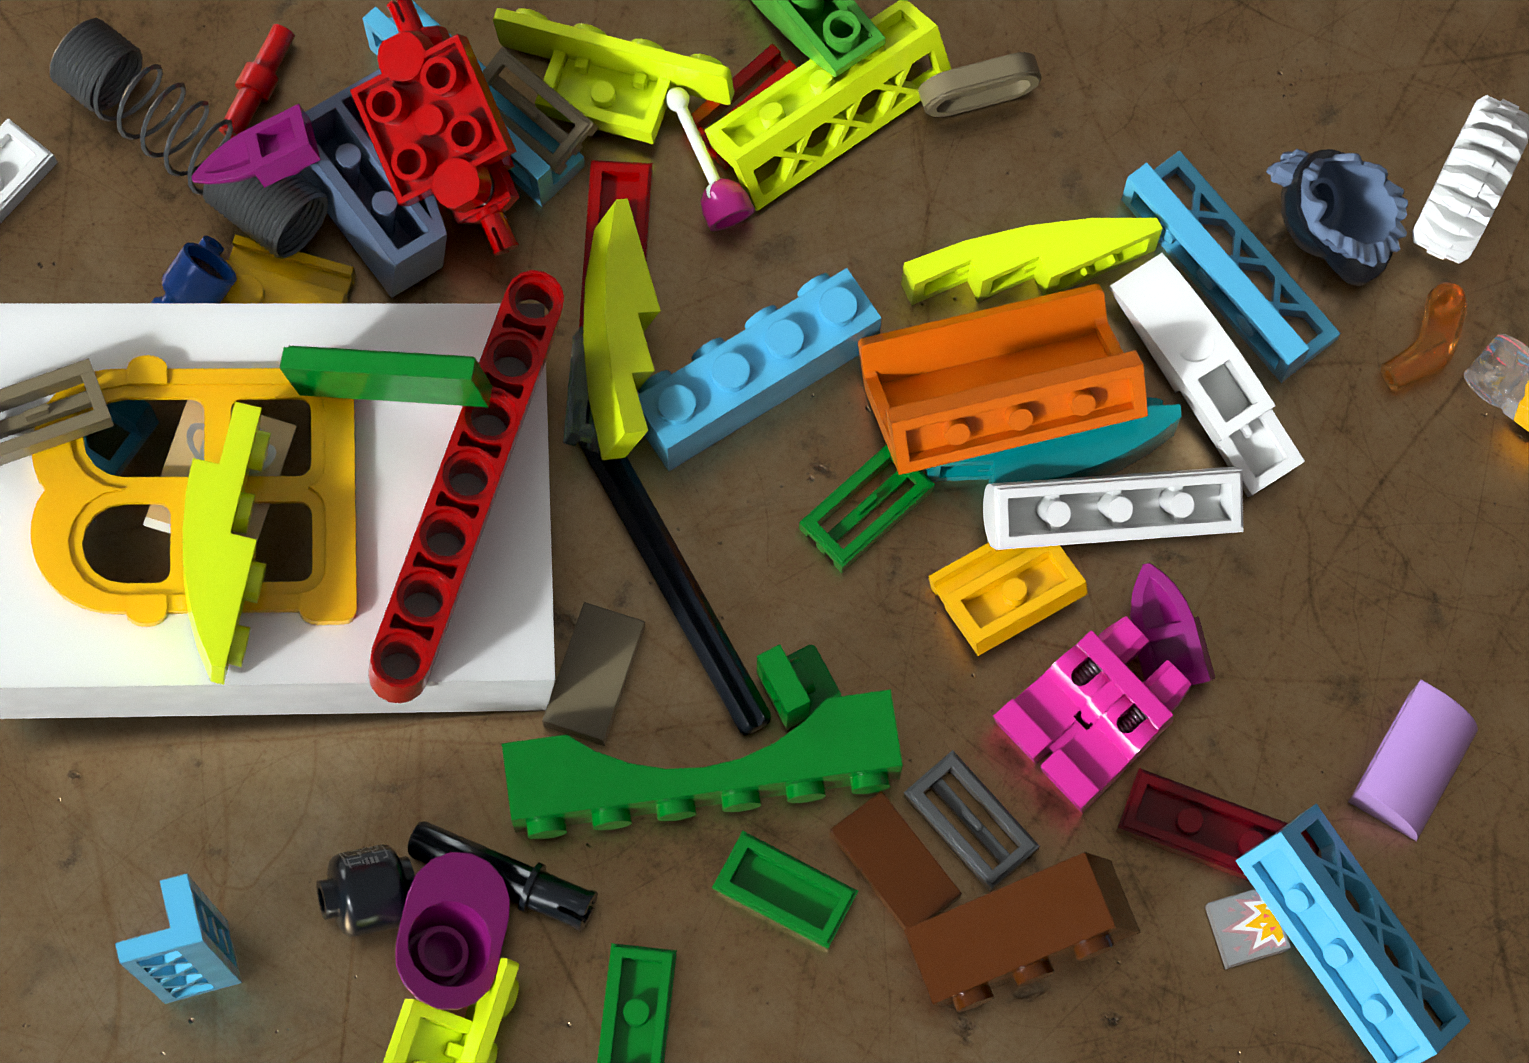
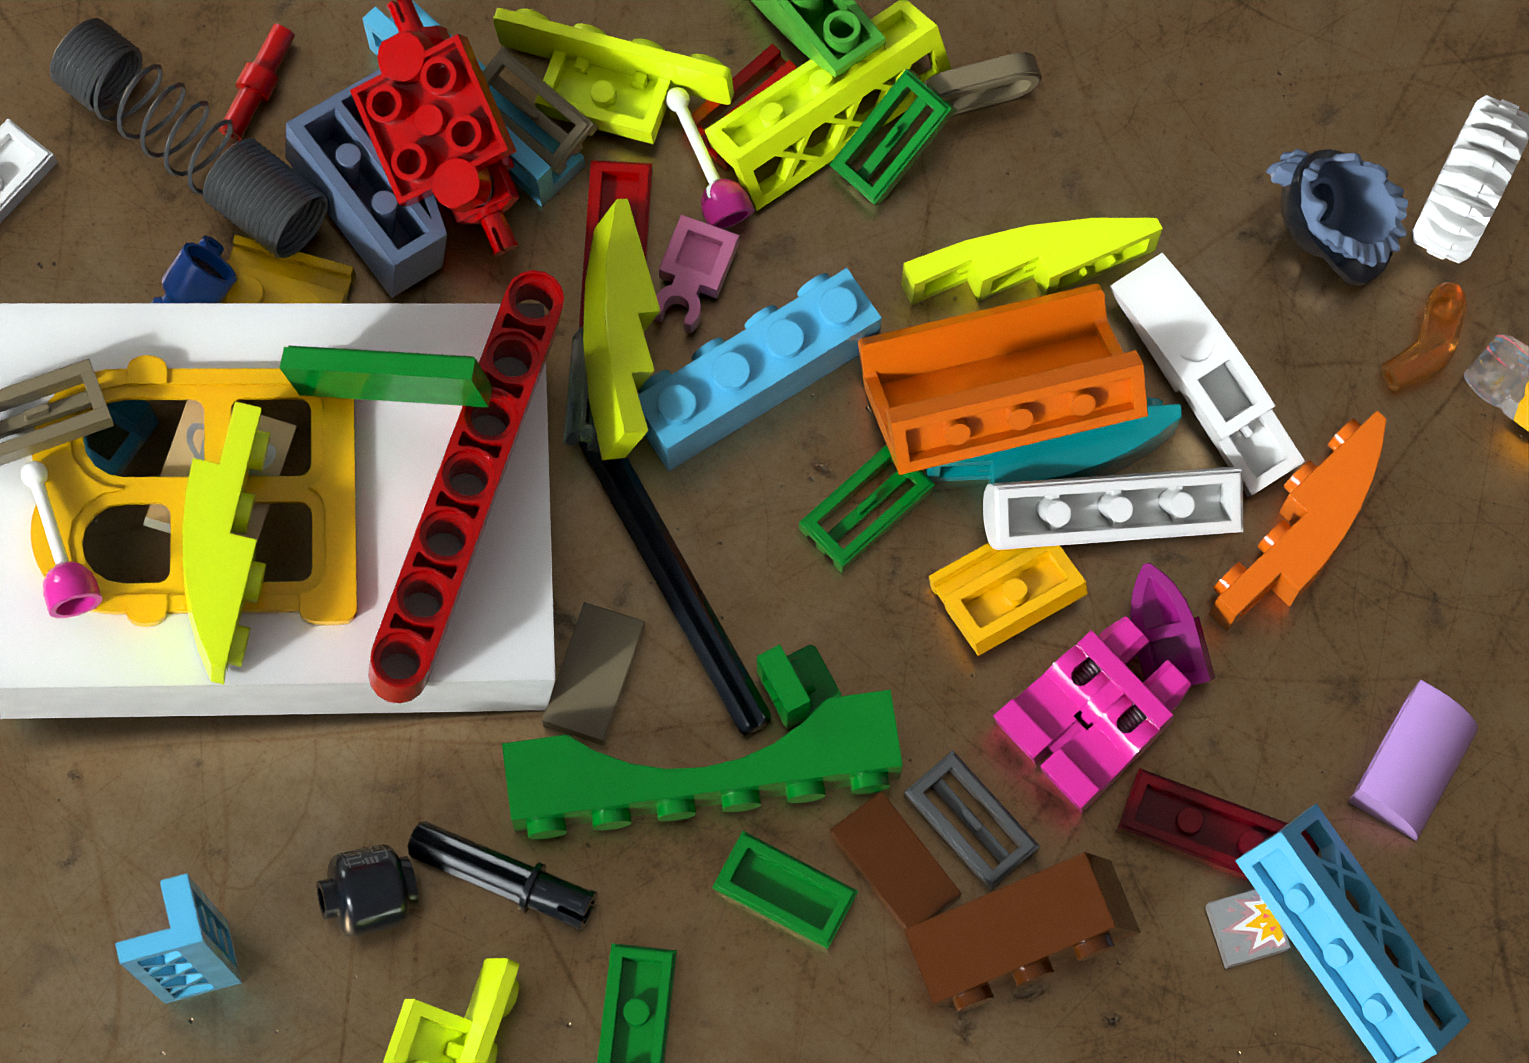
magenta plate [191,104,321,188] -> none
magenta piece [395,852,510,1010] -> none
medium azure fence [1121,150,1341,383] -> none
none -> dark pink hinge [21,461,102,618]
none -> bright pink plate [654,215,739,333]
none -> green tile [829,69,958,205]
none -> orange slope [1209,410,1387,631]

